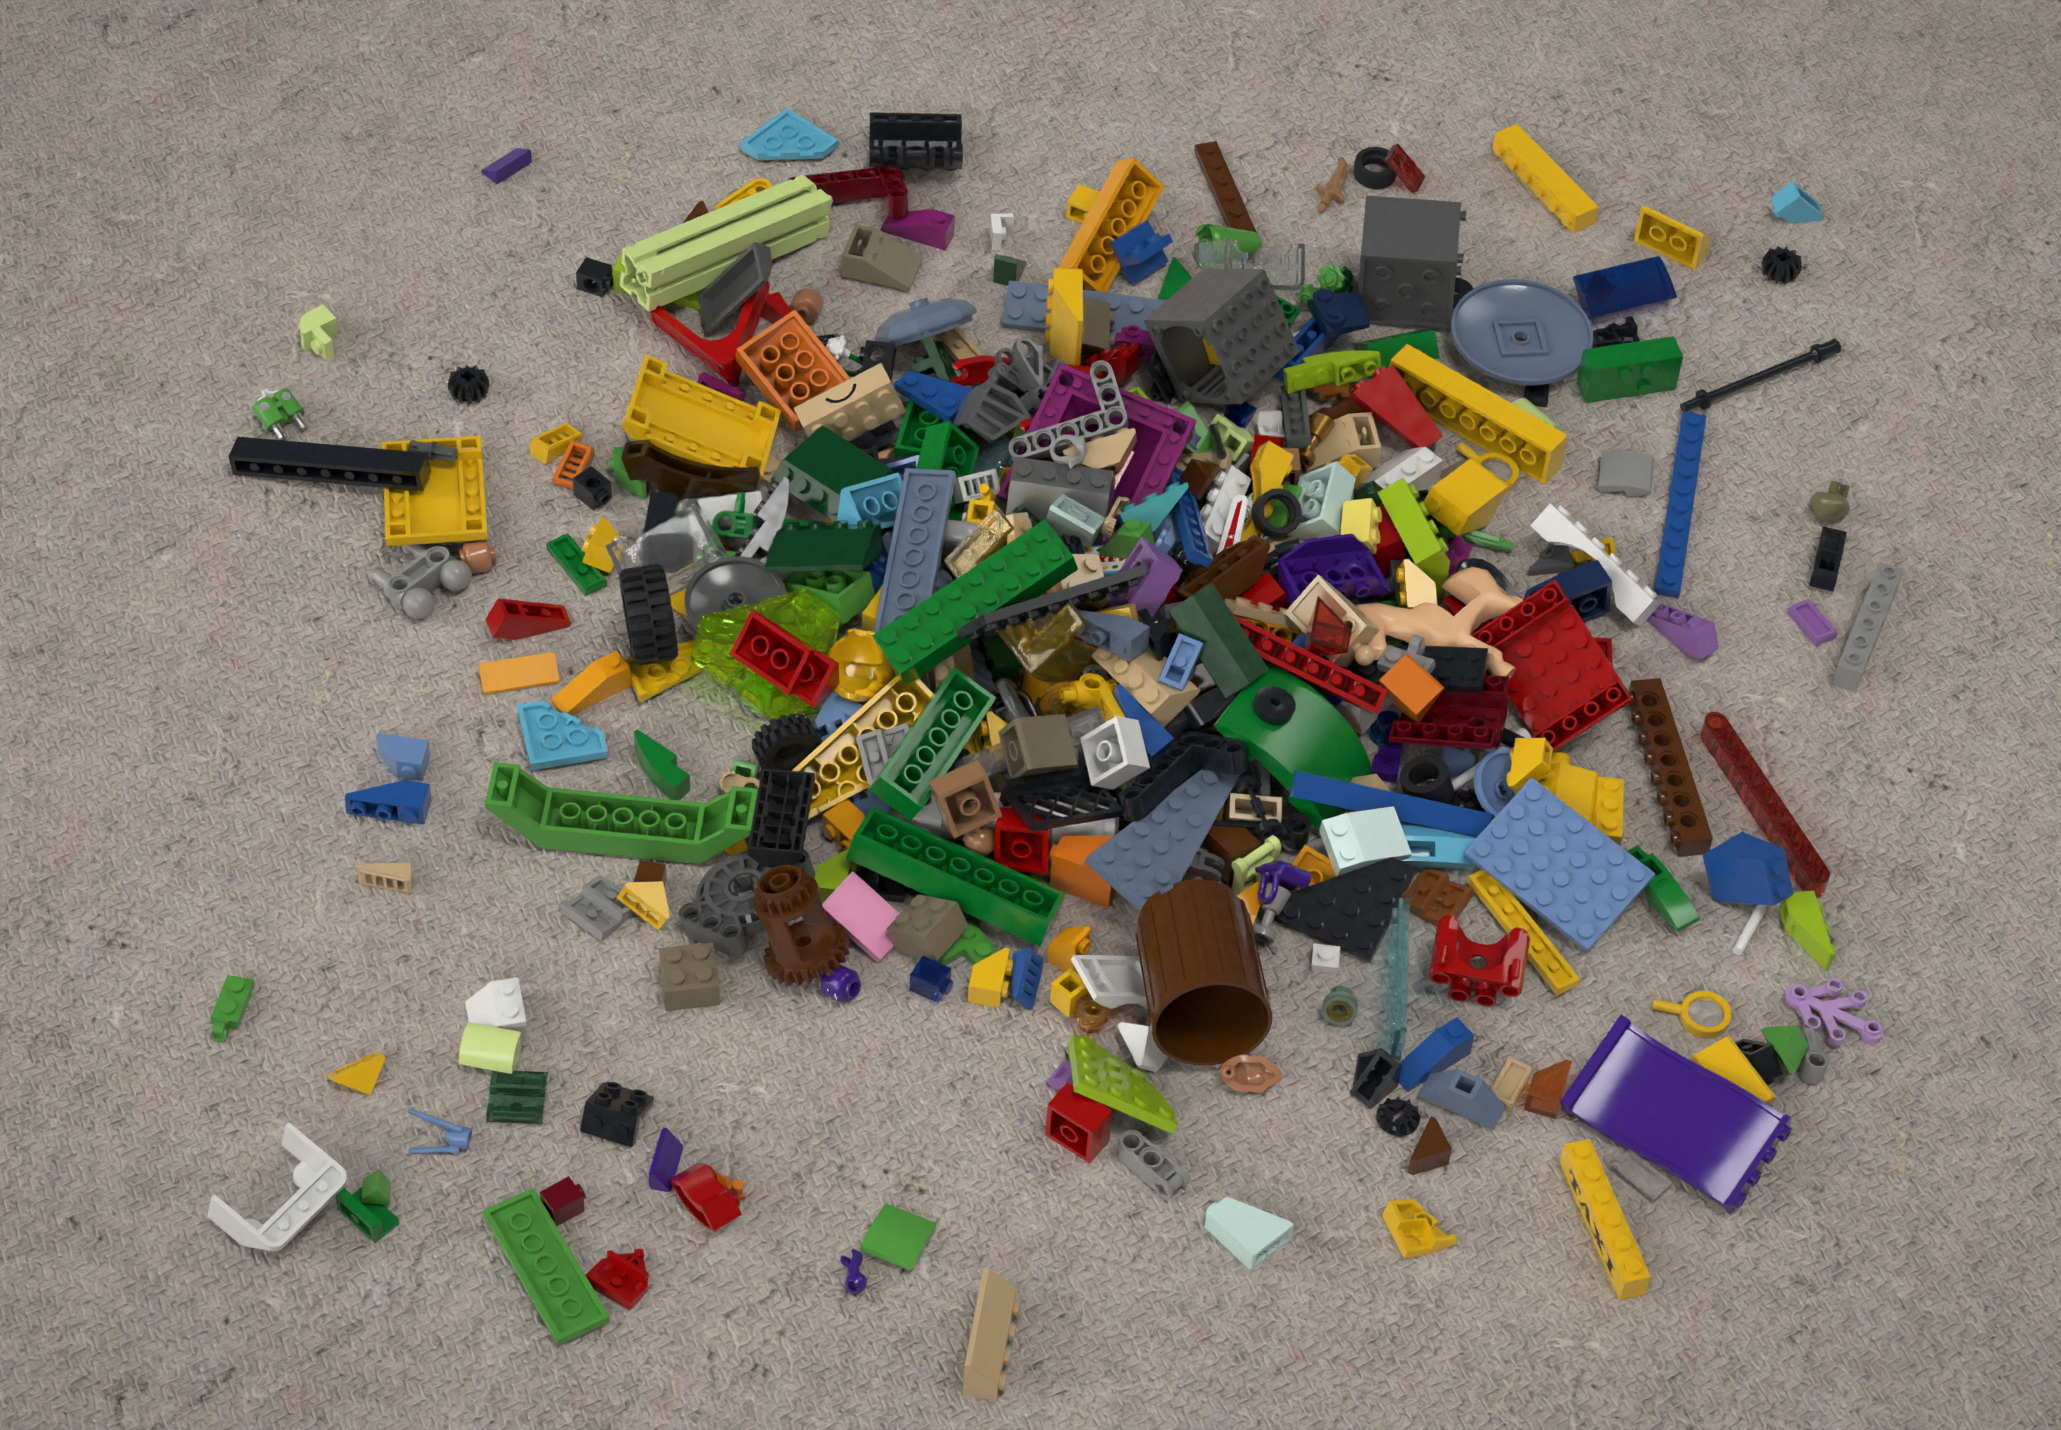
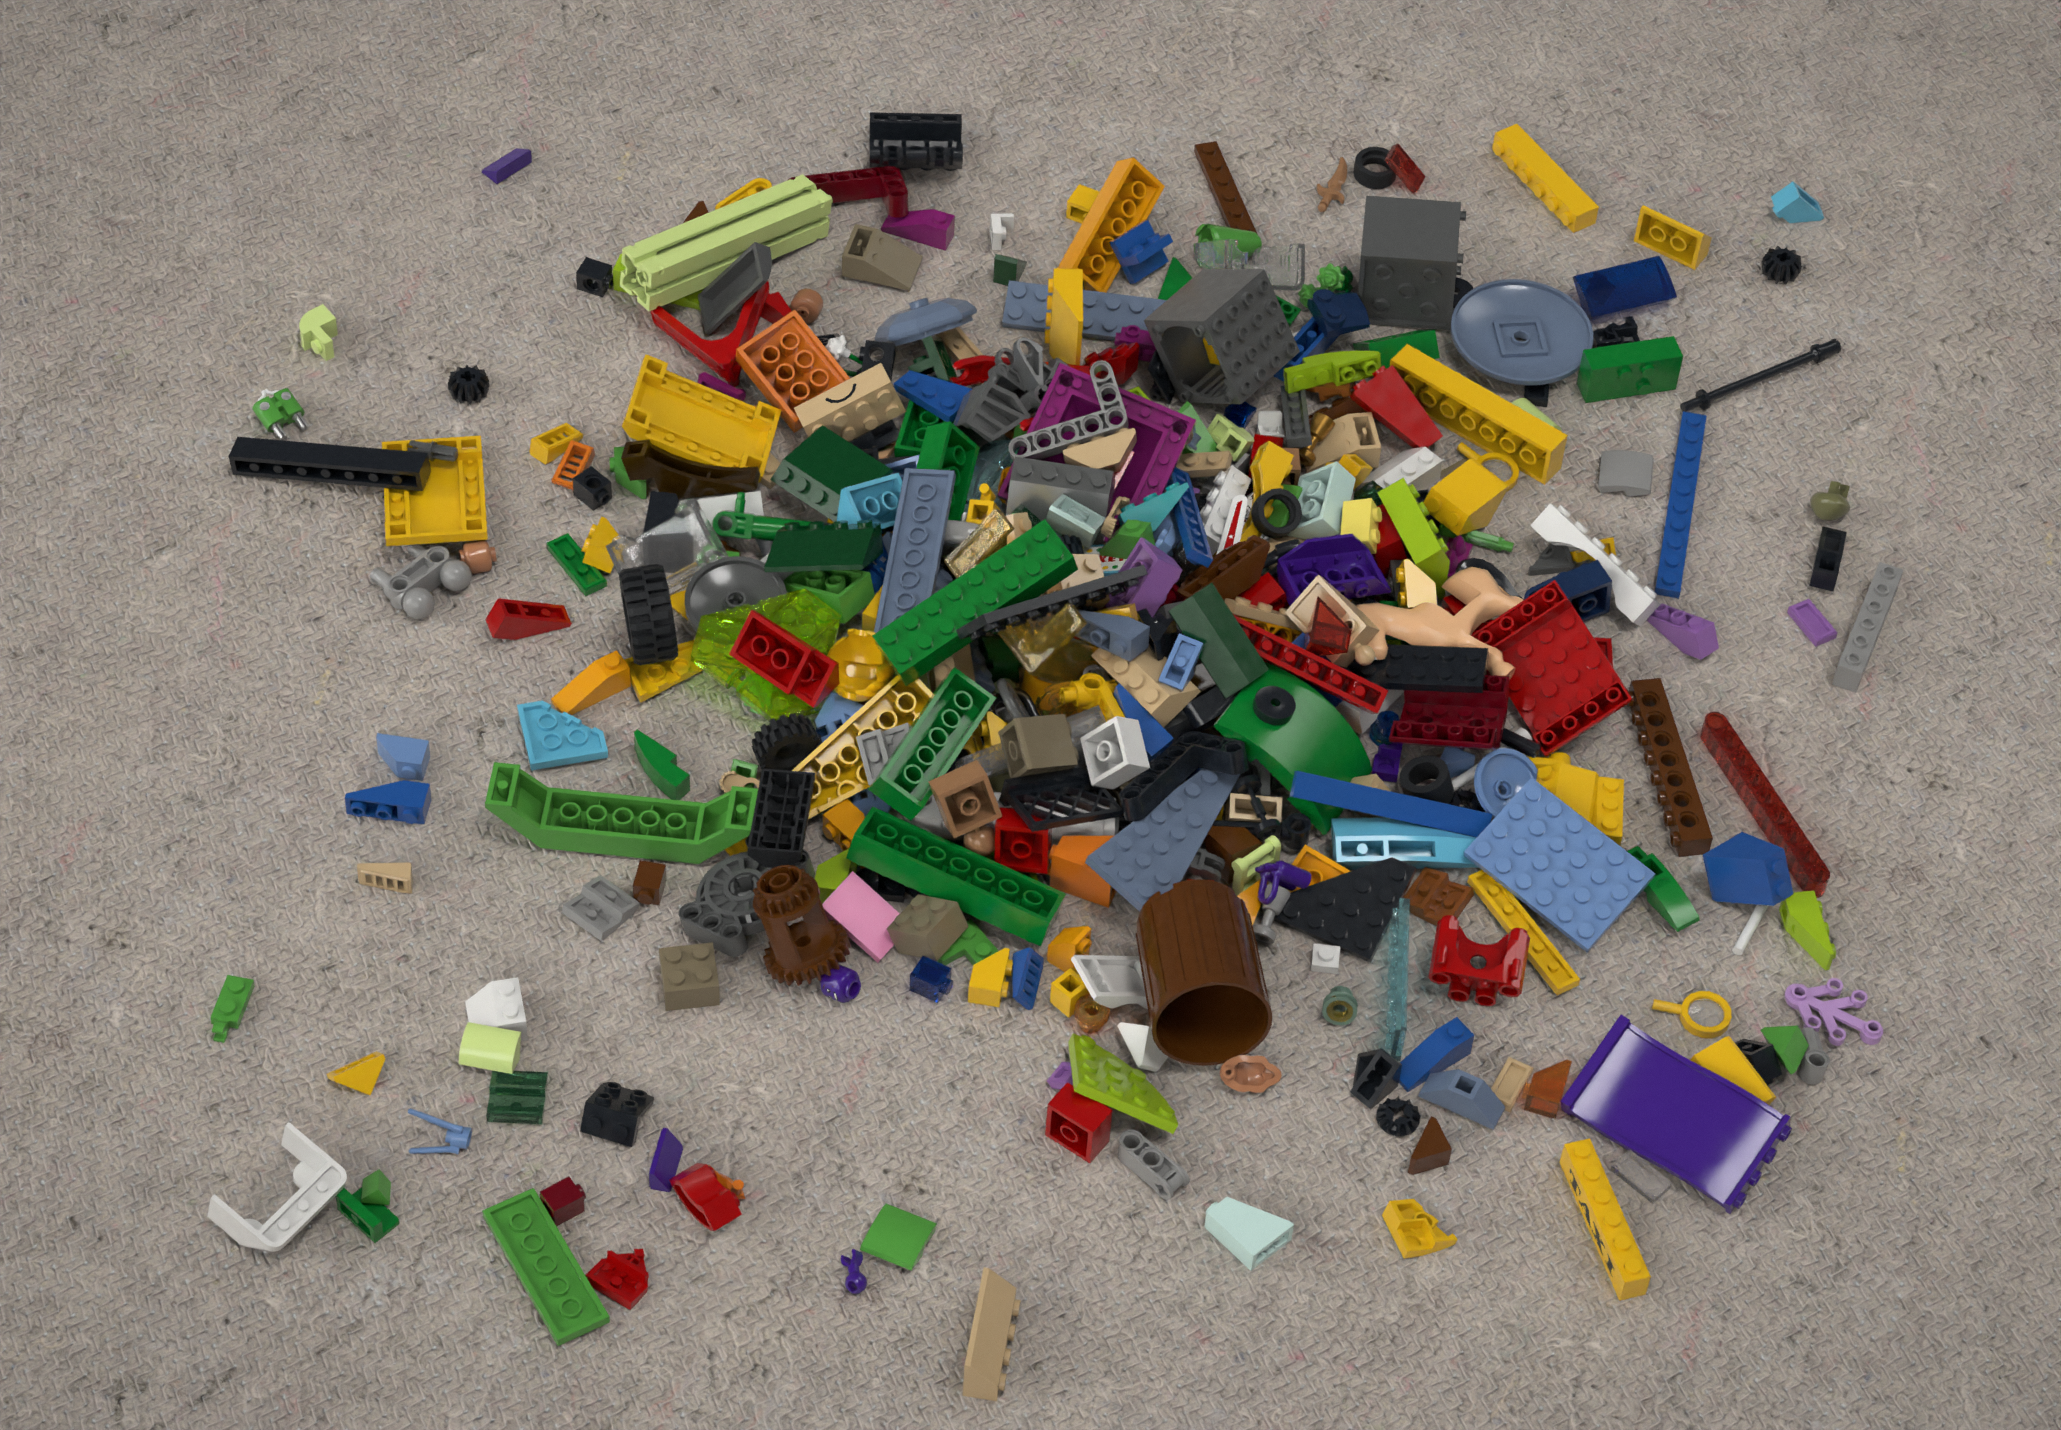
light orange slope [478,652,560,695] -> none
yellow slope [616,881,670,931] -> none
slope [735,477,789,558] -> none
medium azure plate [740,108,838,160] -> none
white slope [953,468,1000,504] -> none
light grey piece [1050,435,1087,469] -> none
dark tan slope [1081,297,1115,355] -> none
reddish brown slope [1180,458,1221,501] -> none
black bar [1208,424,1227,460] -> none
light aqua slope [1319,806,1412,876] -> none
light grey plate [1377,634,1435,674] -> none
orange slope [1379,653,1444,722] -> none
yellow slope [1507,738,1553,795] -> none

